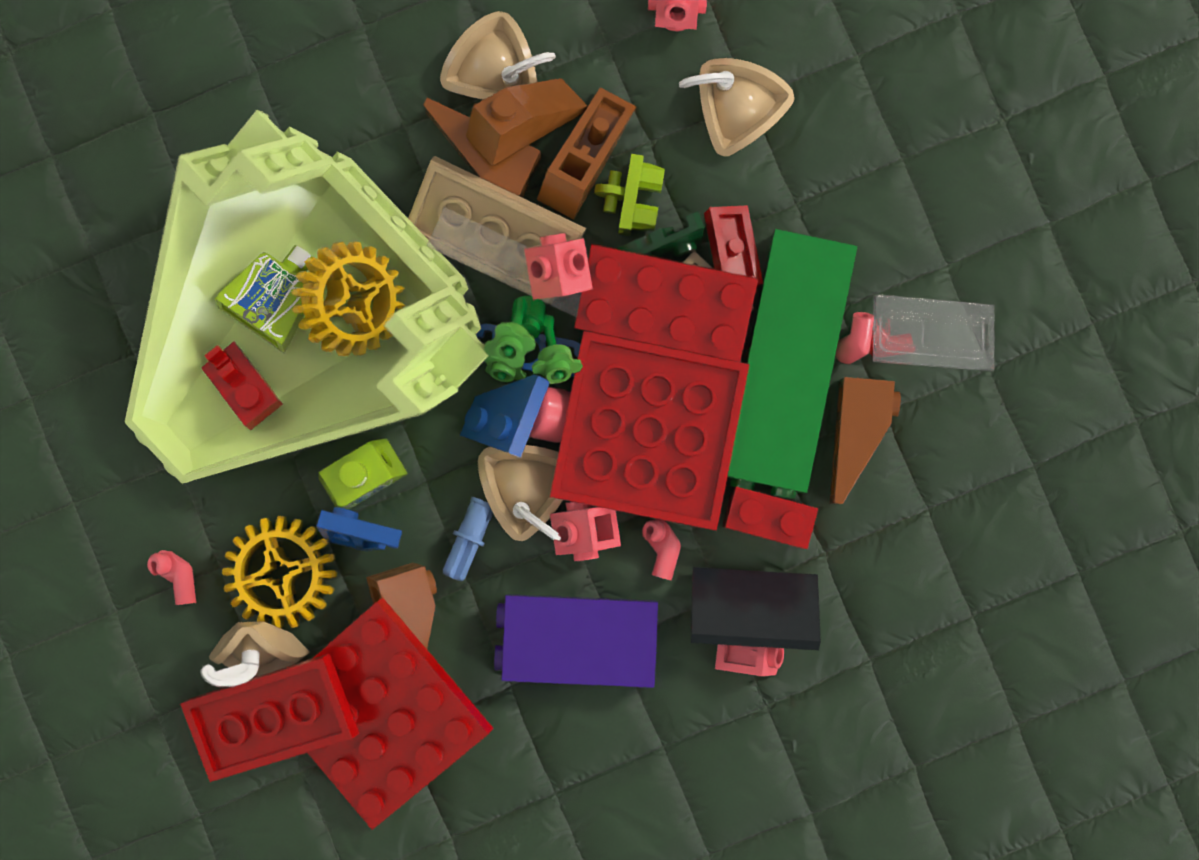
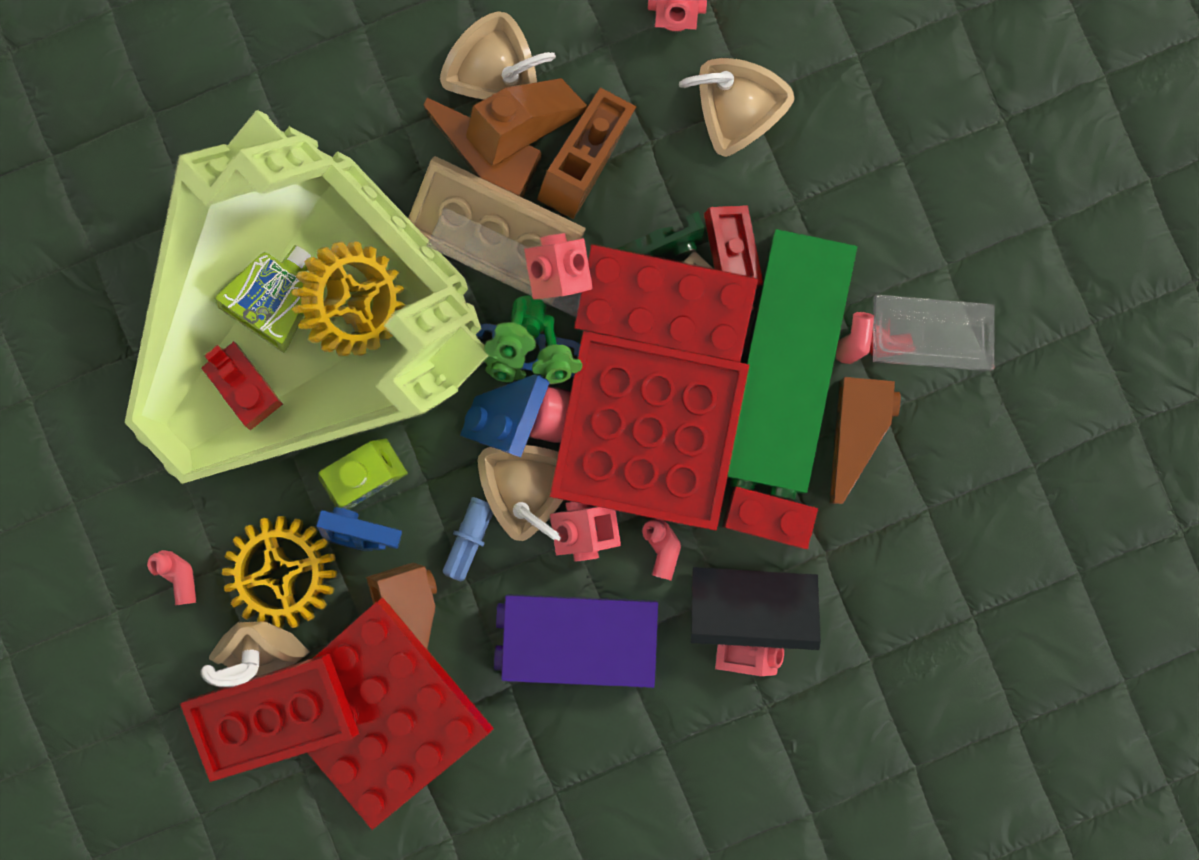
lime hips [594,154,665,236] -> none

